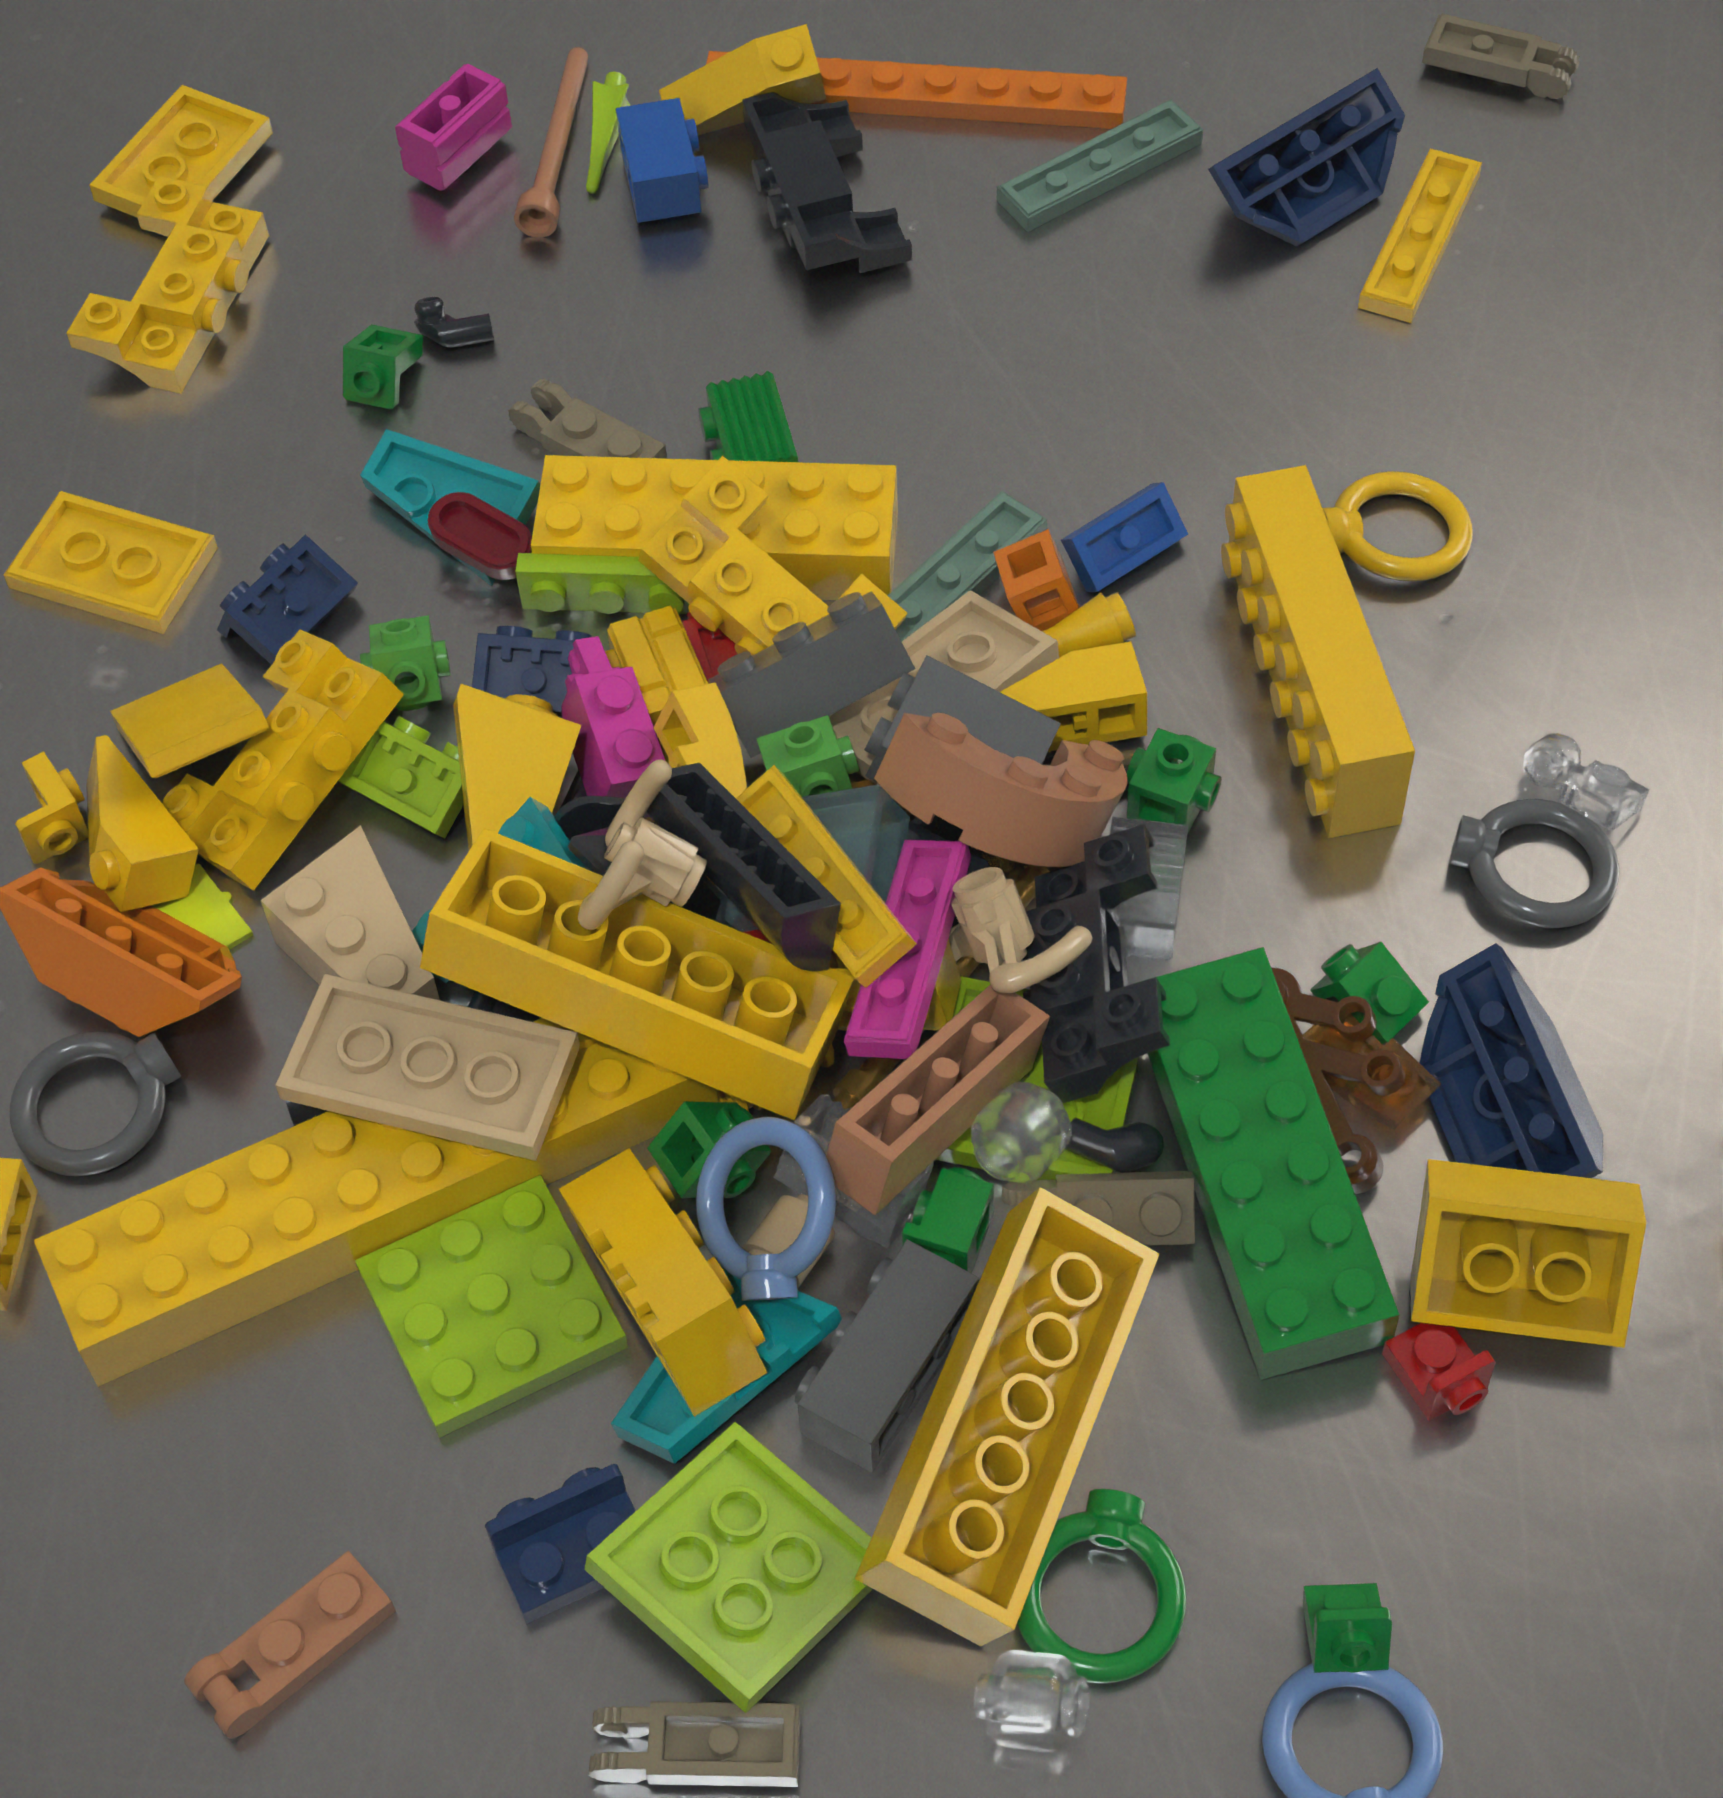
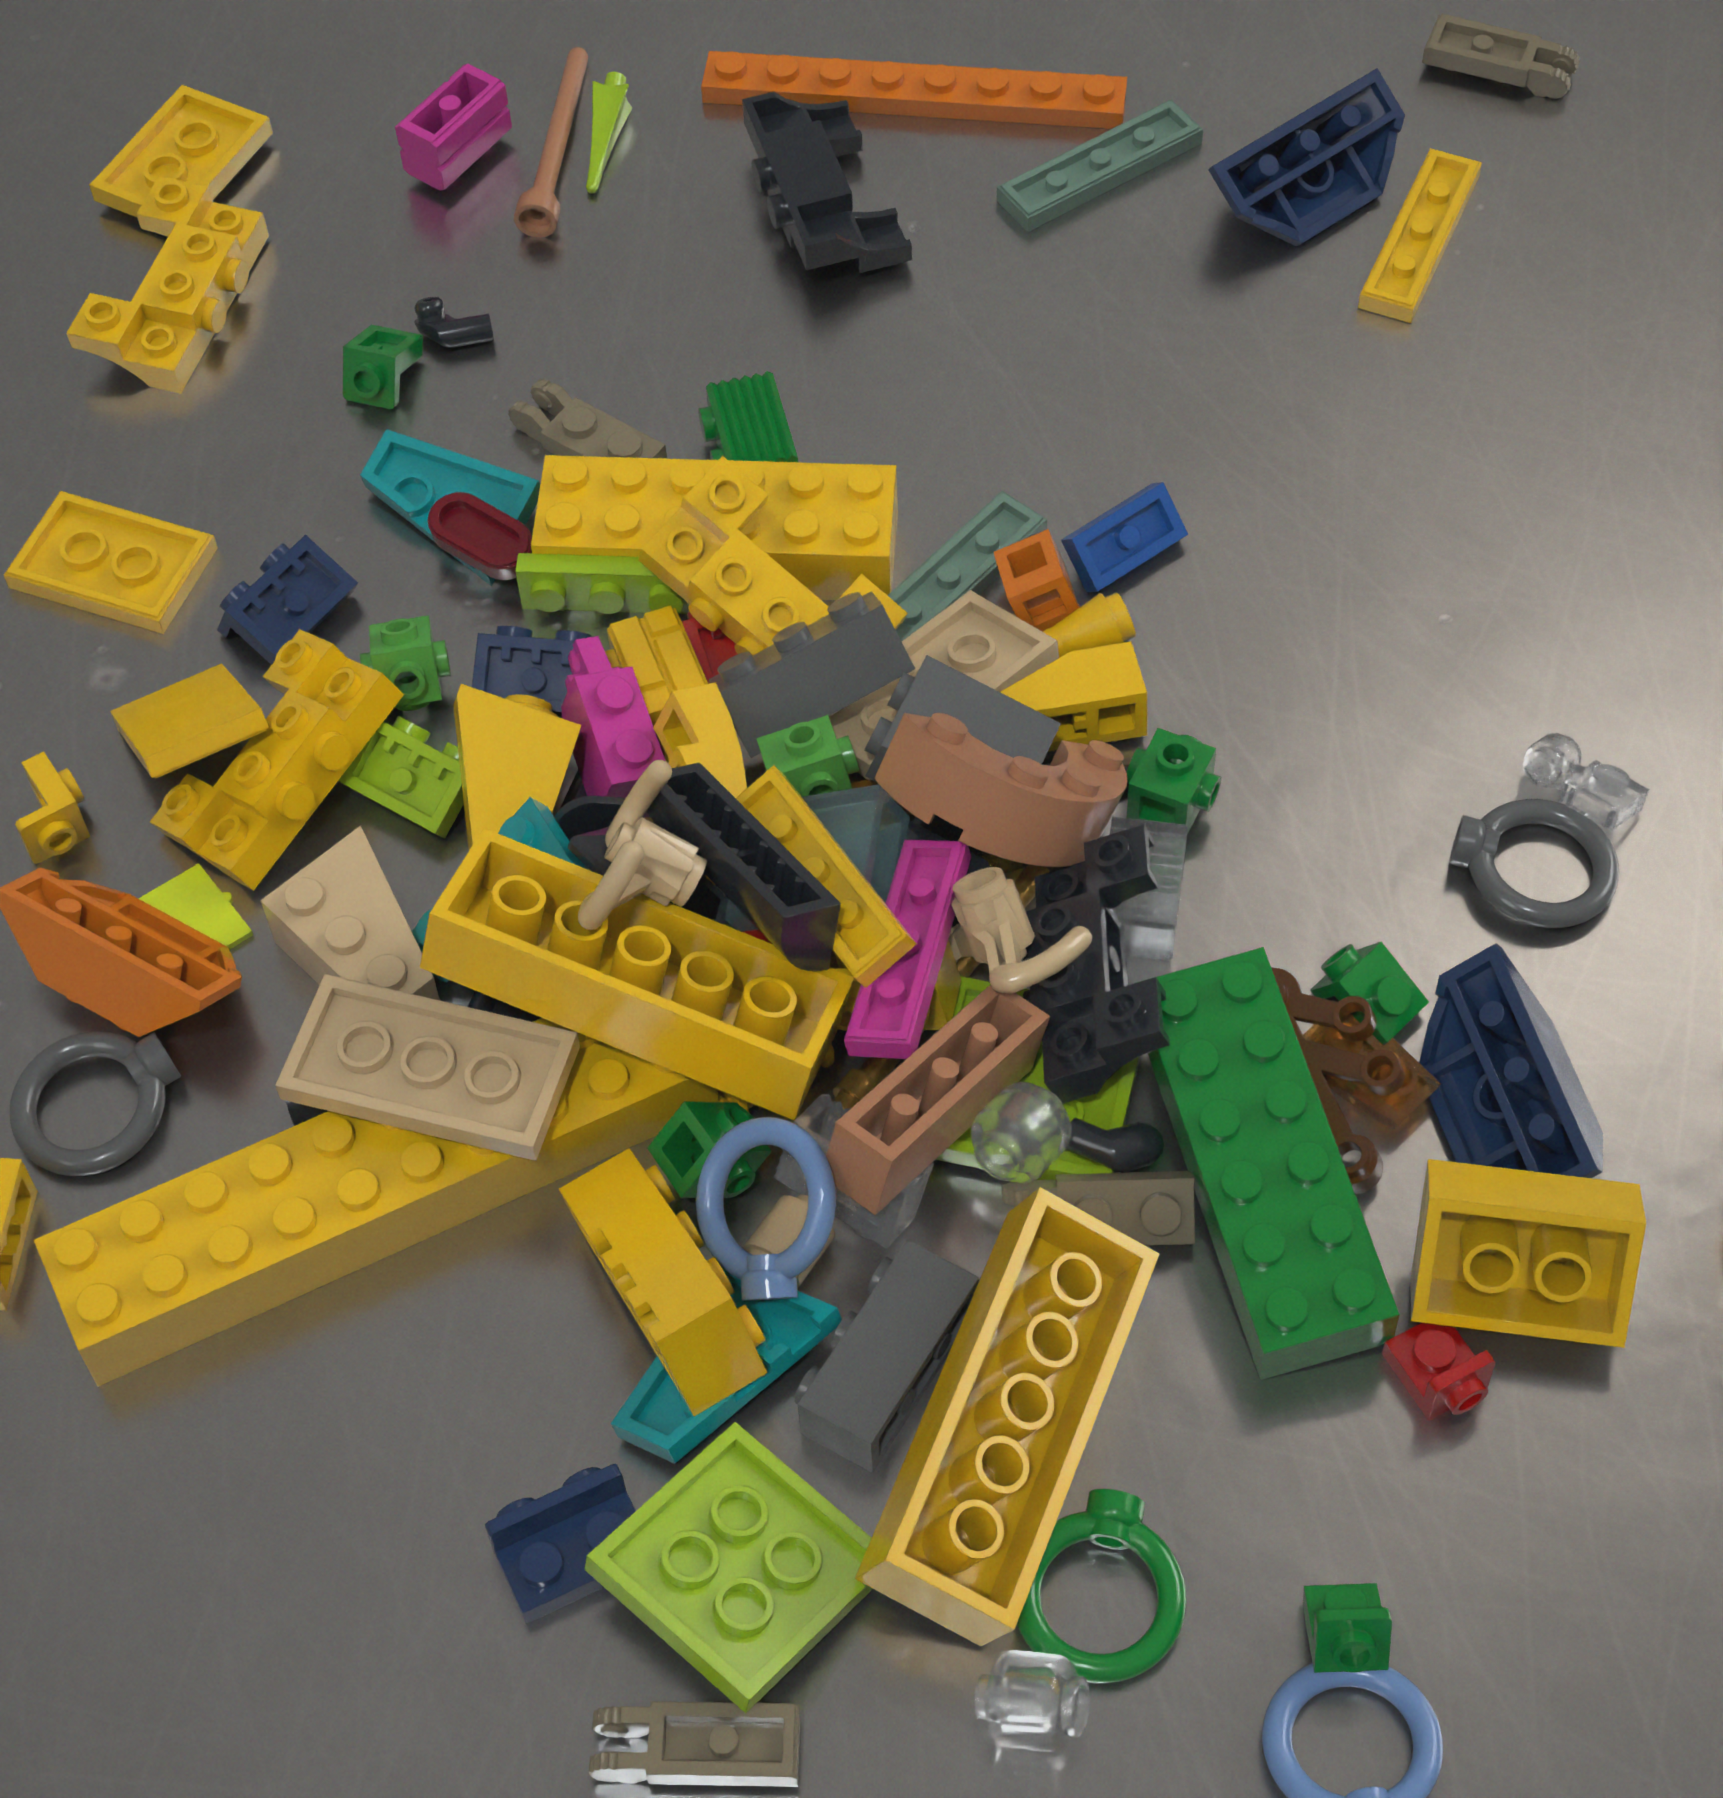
yellow slope [86,735,199,912] -> none
nougat plate [184,1550,396,1739] -> none
lime plate [355,1175,629,1438] -> none
blue brick [616,98,709,223] -> none
yellow slope [659,24,826,135] -> none
green brick [902,1167,994,1273] -> none
yellow brick [1221,465,1415,838] -> none
yellow piece [1323,471,1473,582] -> none

